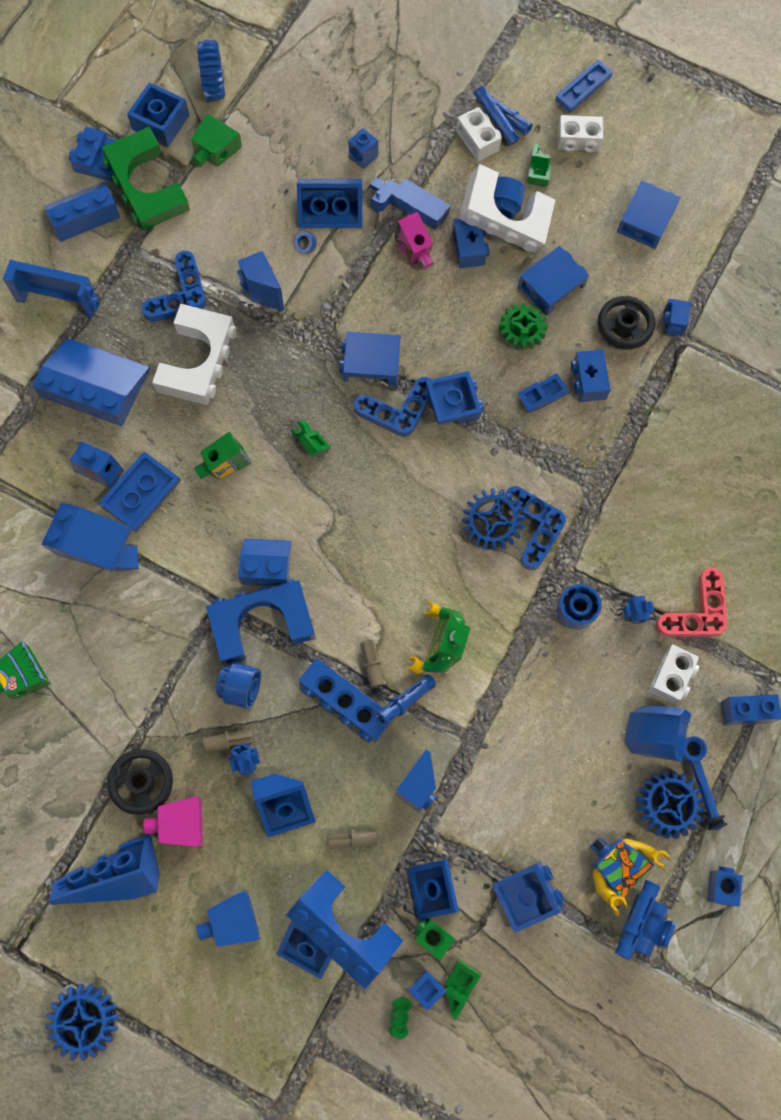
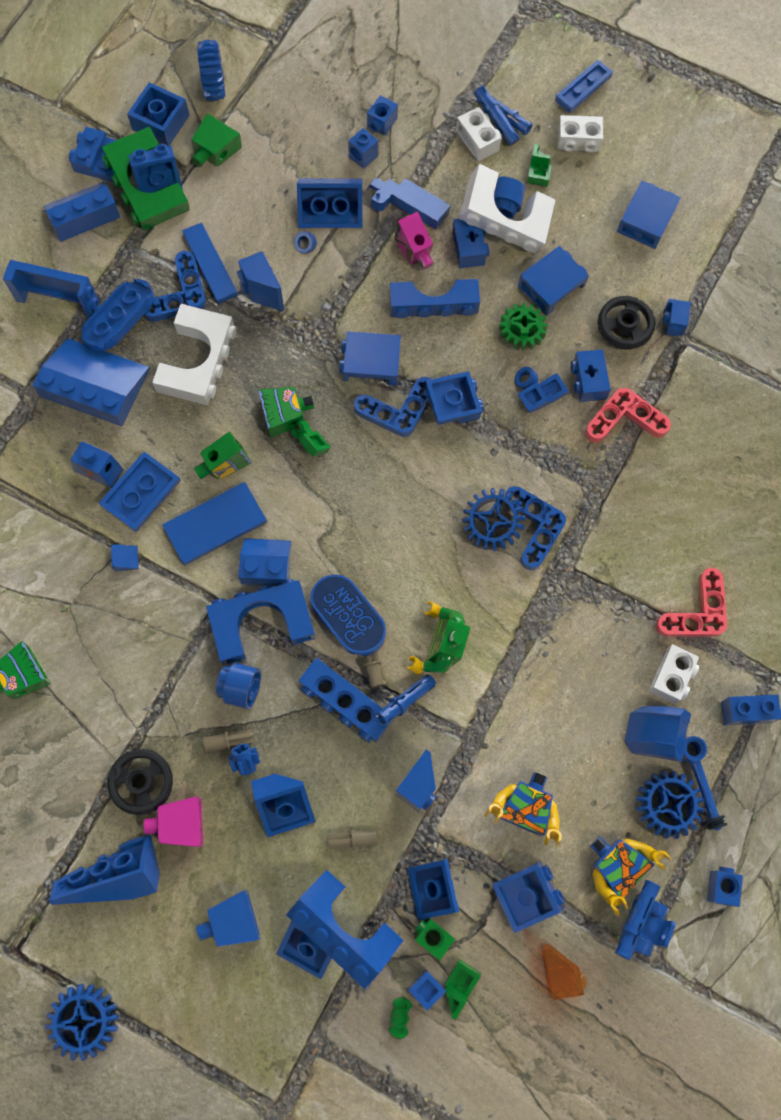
blue slope [41,502,132,572] -> none
blue piece [556,584,602,630] -> none
blue gear [623,596,655,624] -> none
none -> blue tile [81,279,154,351]
none -> blue plate [129,144,183,193]
none -> blue tile [162,482,267,566]
none -> blue tile [182,222,238,304]
none -> green torso [258,387,315,438]
none -> tile [311,575,386,656]
none -> blue brick [367,95,398,136]
none -> blue arch [390,279,480,319]
none -> torso [484,772,562,847]
none -> blue piece [515,367,538,390]
none -> clear orange slope [540,943,587,1000]
none -> coral beam [585,388,671,443]

